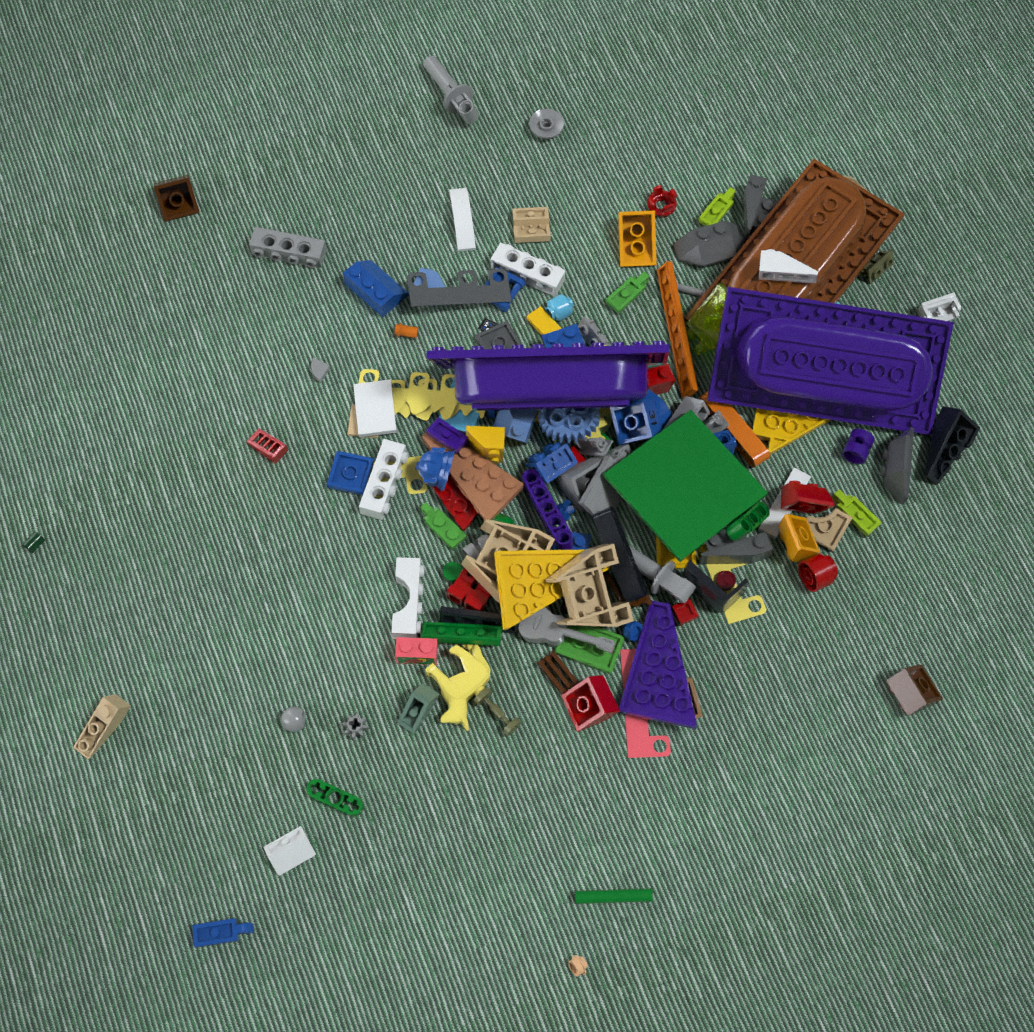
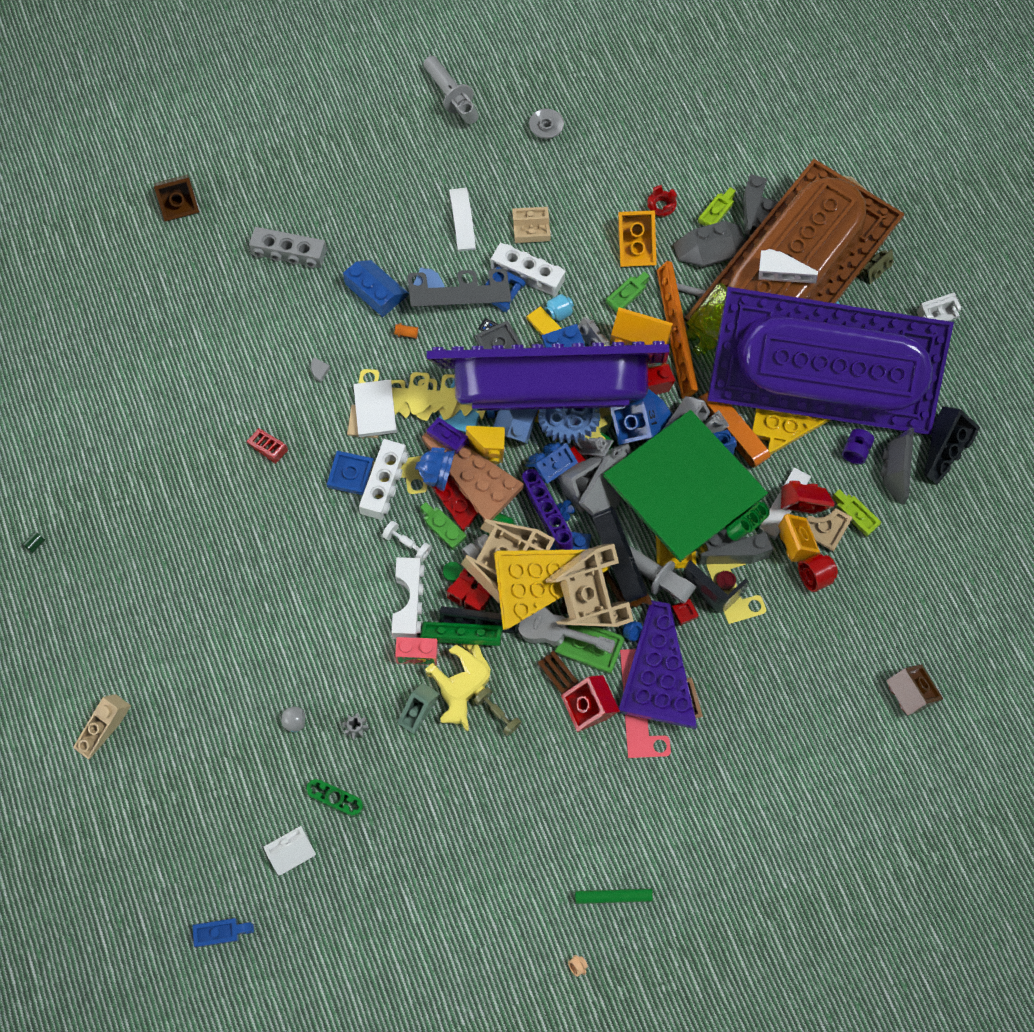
none -> white wheel [382,521,432,562]
none -> light orange slope [610,307,673,345]

